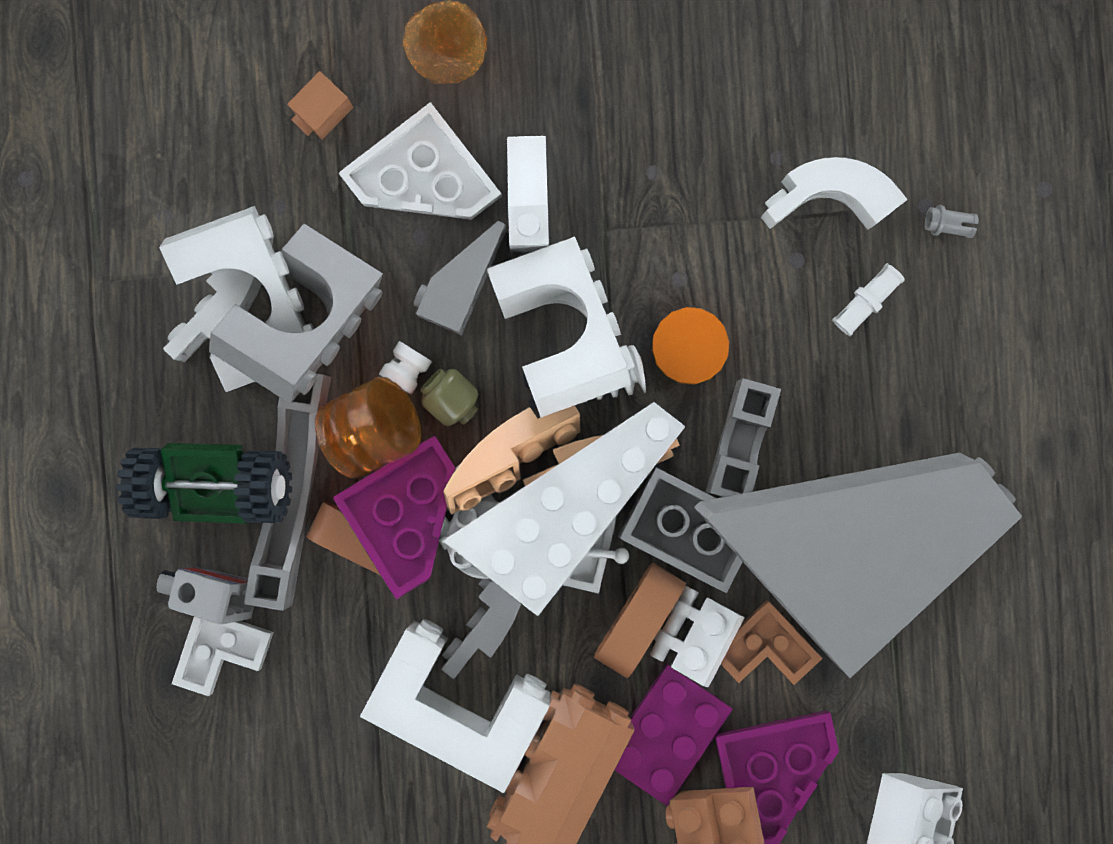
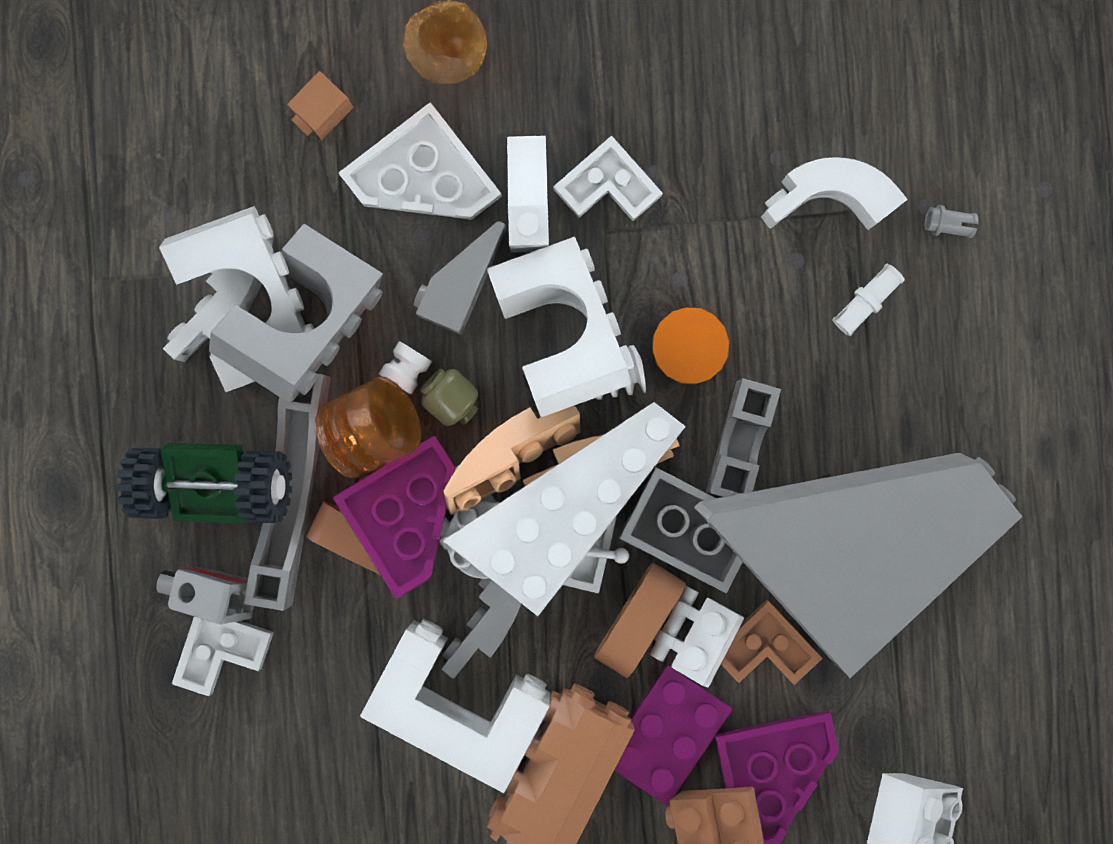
none -> white plate [553,136,663,221]

